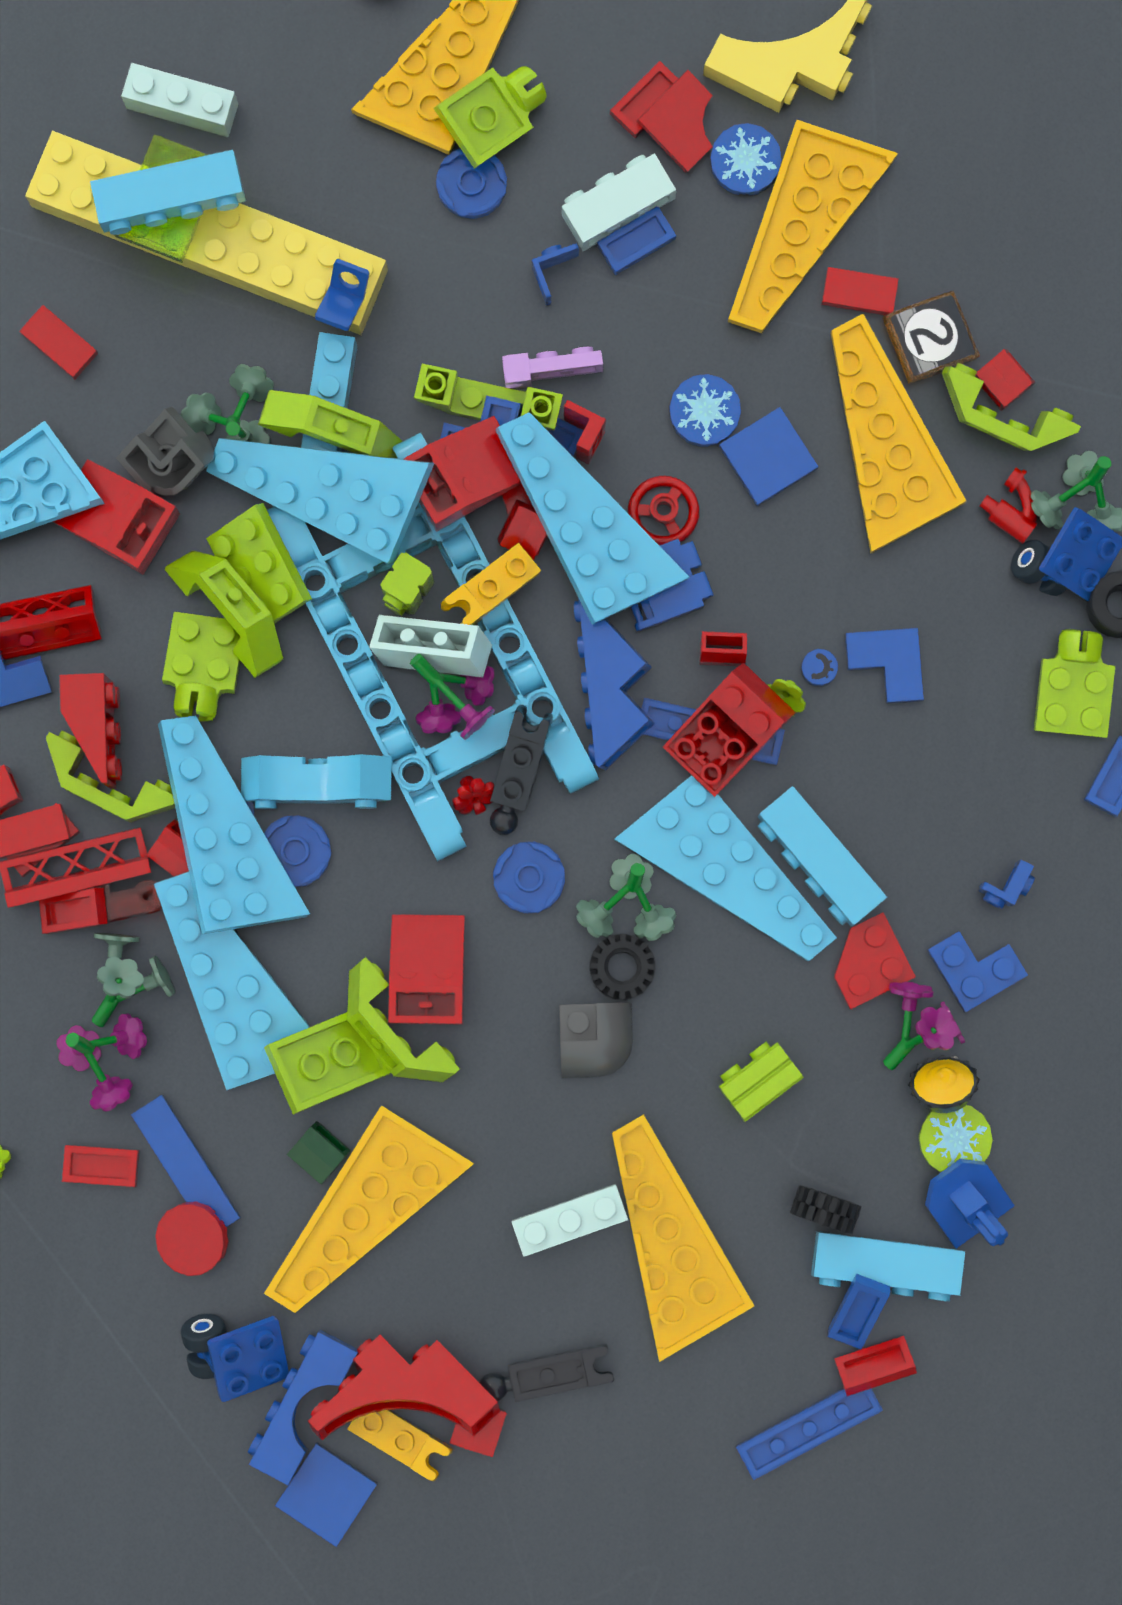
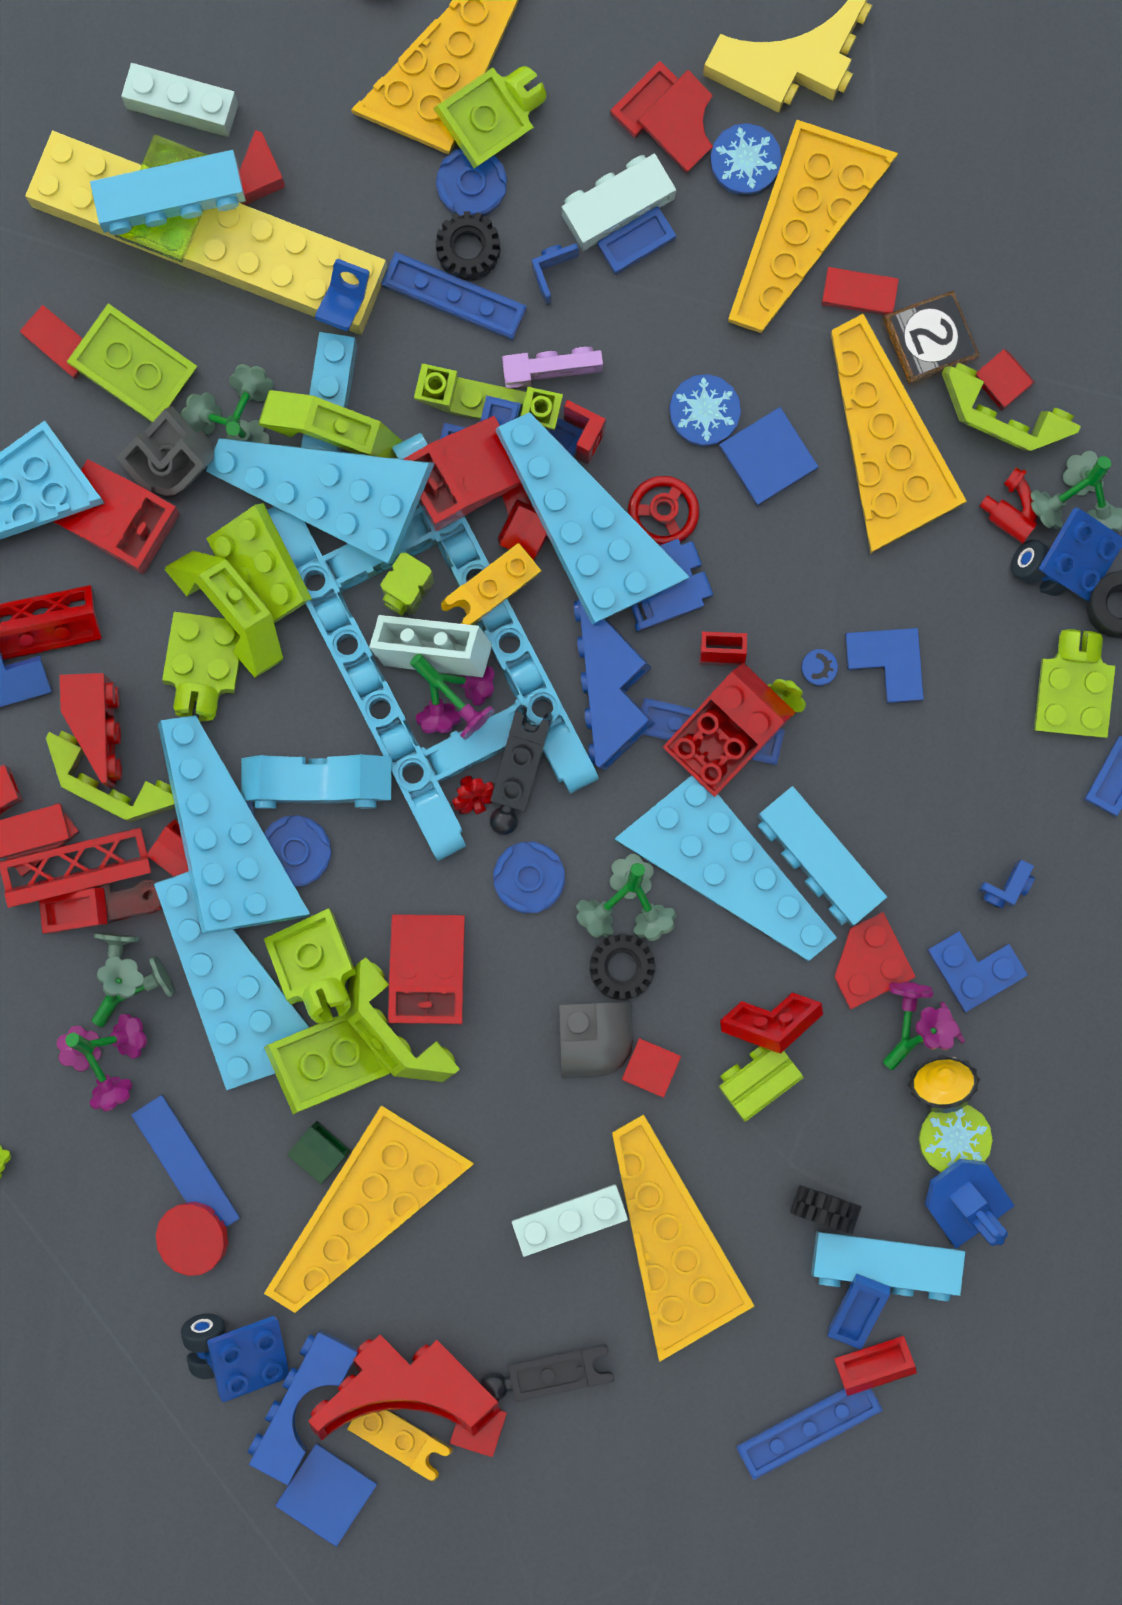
red tile [62,1145,139,1187] -> none
none -> lime plate [67,303,197,423]
none -> red slope [239,130,285,205]
none -> lime plate [264,908,357,1023]
none -> blue tile [381,251,527,341]
none -> black tyre [436,211,500,281]
none -> red piece [622,1038,681,1098]
none -> red plate [720,992,823,1054]

